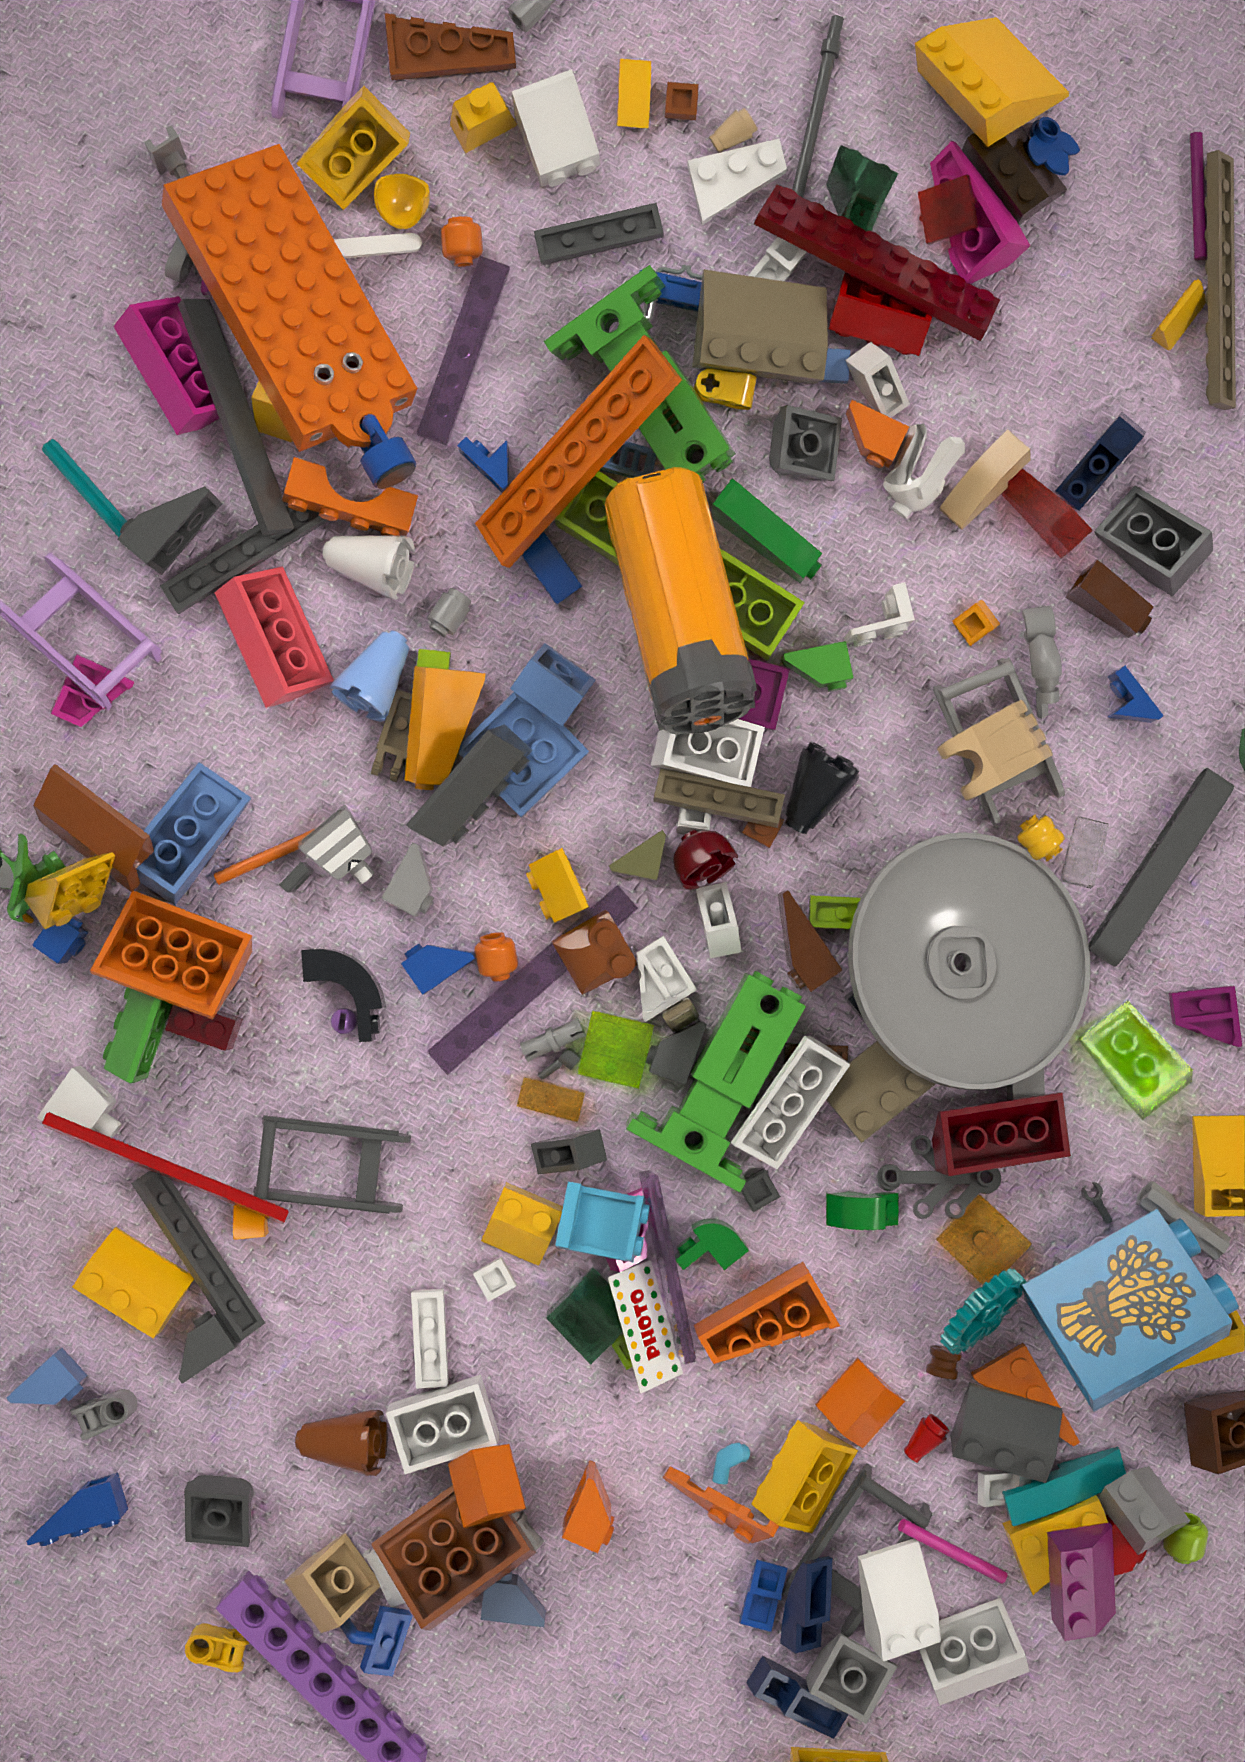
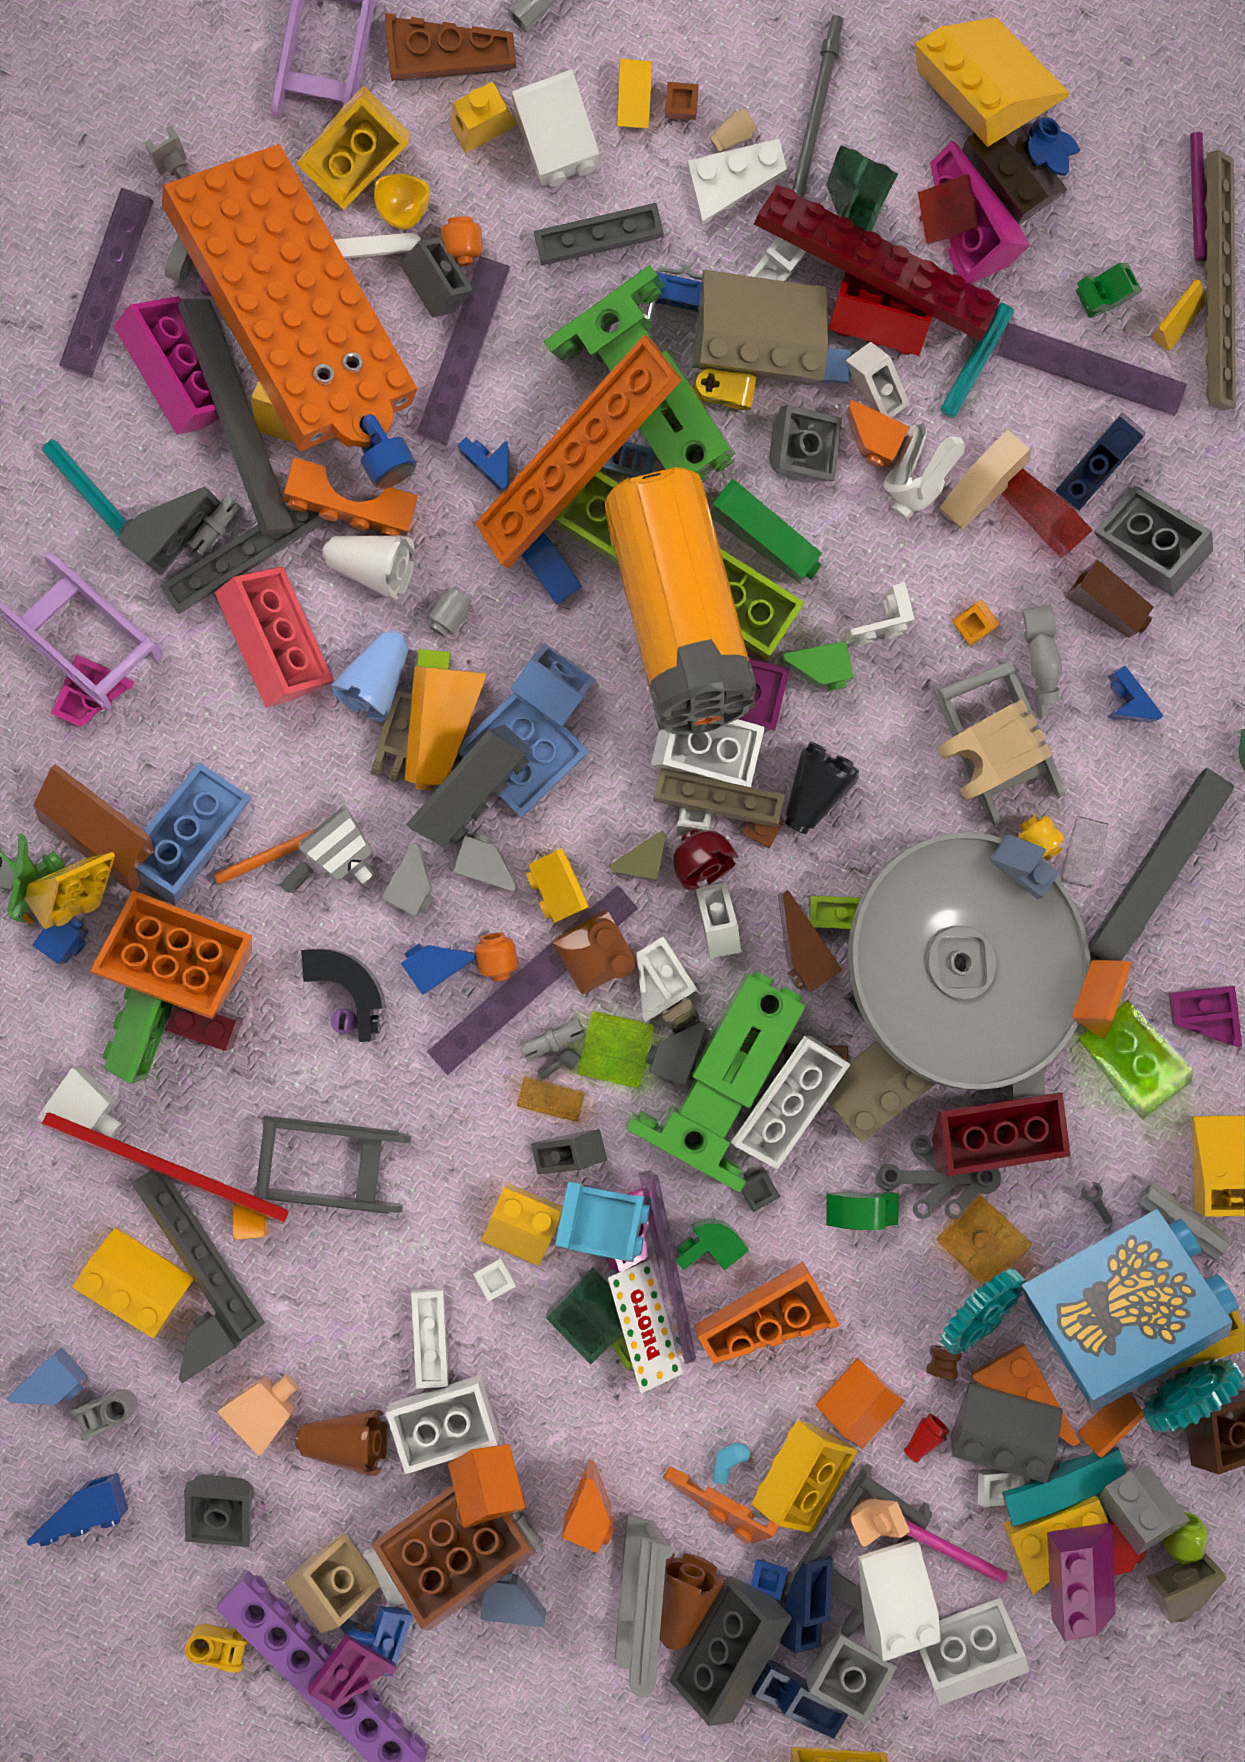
none -> clear purple tile [59,188,153,378]
none -> light grey pin [186,494,242,556]
none -> light nougat torso [217,1374,298,1456]
none -> magenta wing [307,1634,397,1710]
none -> dark grey brick [400,237,473,318]
none -> light grey slope [453,832,517,892]
none -> light grey piece [615,1514,673,1697]
none -> dark orange cone [659,1553,724,1650]
none -> dark grey slope [669,1576,792,1726]
none -> light nougat slope [850,1498,910,1547]
none -> teal axle [940,303,1014,418]
none -> sand blue slope [989,834,1059,899]
none -> clear purple tile [997,322,1187,416]
none -> orange slope [1072,960,1132,1039]
none -> green brick [1075,262,1142,318]
none -> orange slope [1078,1394,1144,1458]
none -> teal gear [1142,1358,1245,1432]
none -> dark tan slope [1147,1553,1226,1623]

